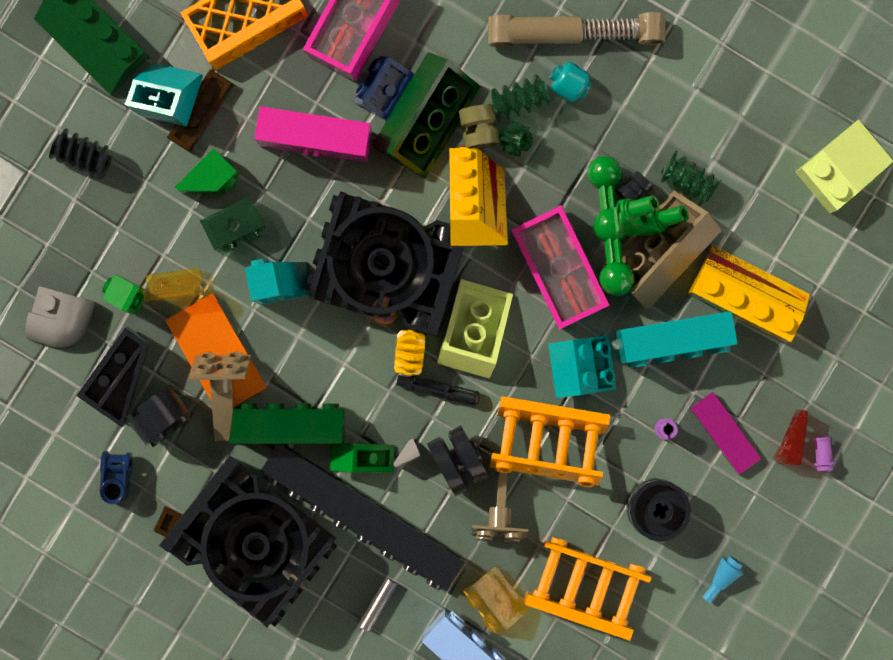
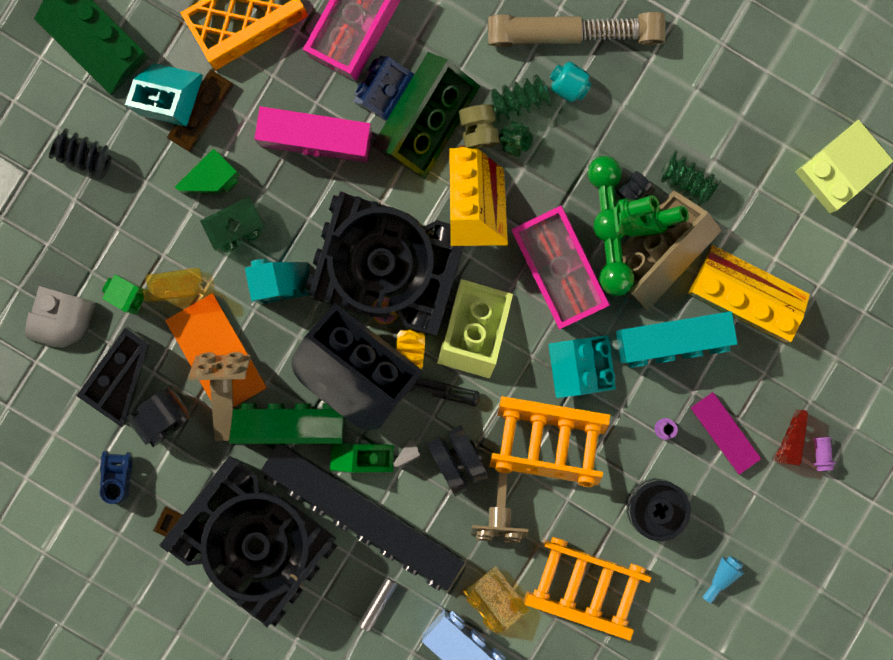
none -> black brick [291,303,424,430]

